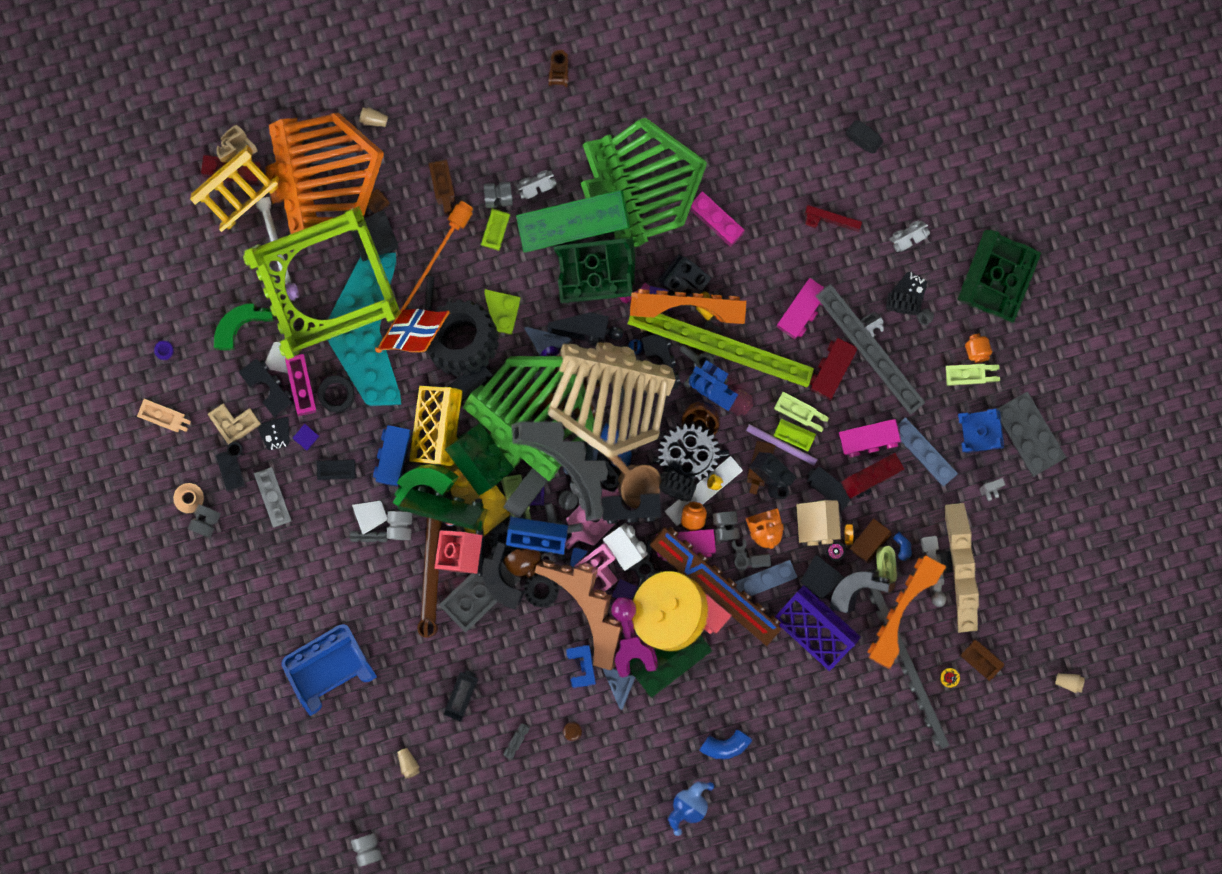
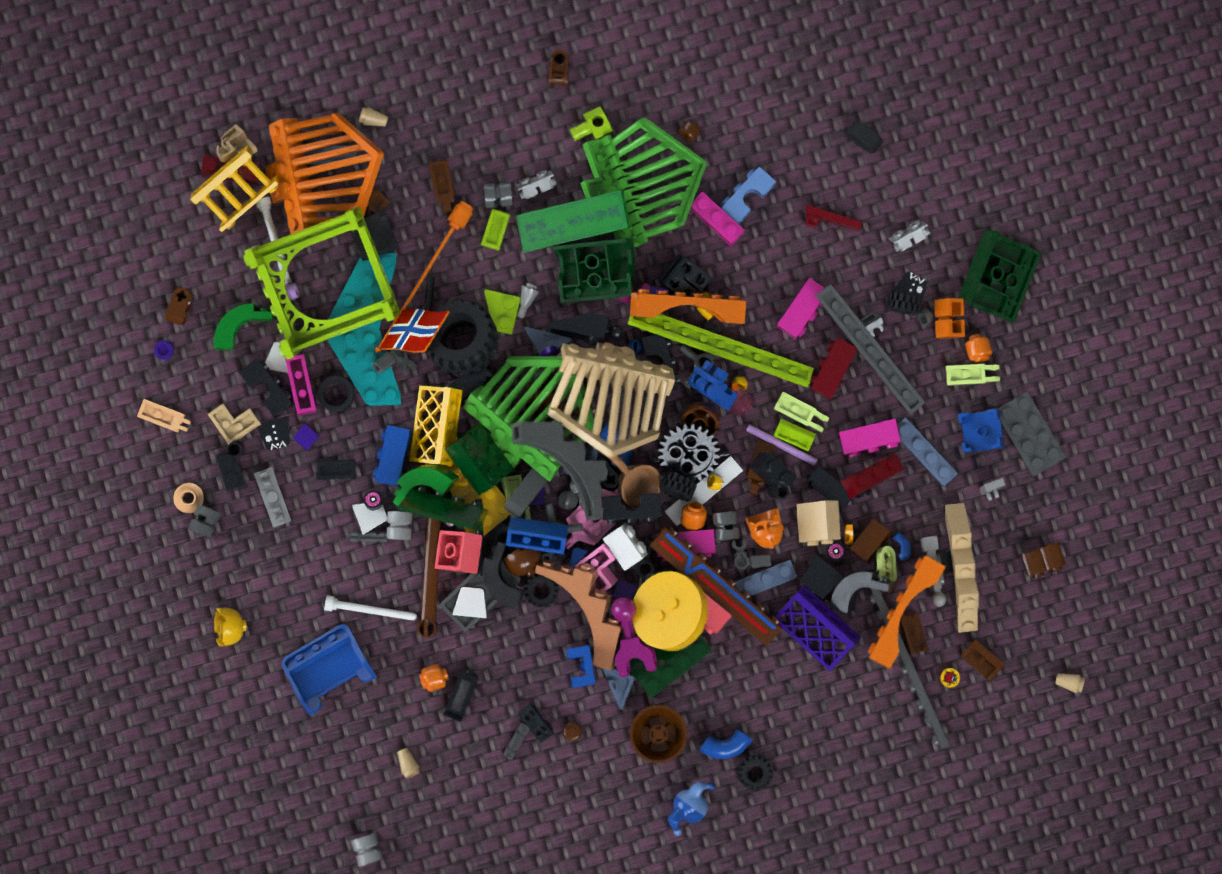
none -> reddish brown piece [164,287,192,326]
none -> yellow cylinder [214,608,247,647]
none -> white piece [324,595,417,620]
none -> tile [363,490,383,511]
none -> dark grey bar [372,349,417,376]
none -> orange head [419,664,449,692]
none -> white sticker [452,587,487,618]
none -> light grey cone [517,283,540,319]
none -> black hinge [518,703,554,744]
none -> lime piece [569,106,612,141]
none -> reddish brown piece [630,705,688,763]
none -> reddish brown piece [679,121,700,142]
none -> medium blue arch [720,167,776,224]
none -> yellow hinge [731,376,748,392]
none -> black tyre [738,756,773,791]
none -> reddish brown hinge [900,613,928,655]
none -> orange piece [934,298,965,339]
none -> reddish brown brick [1021,542,1065,579]

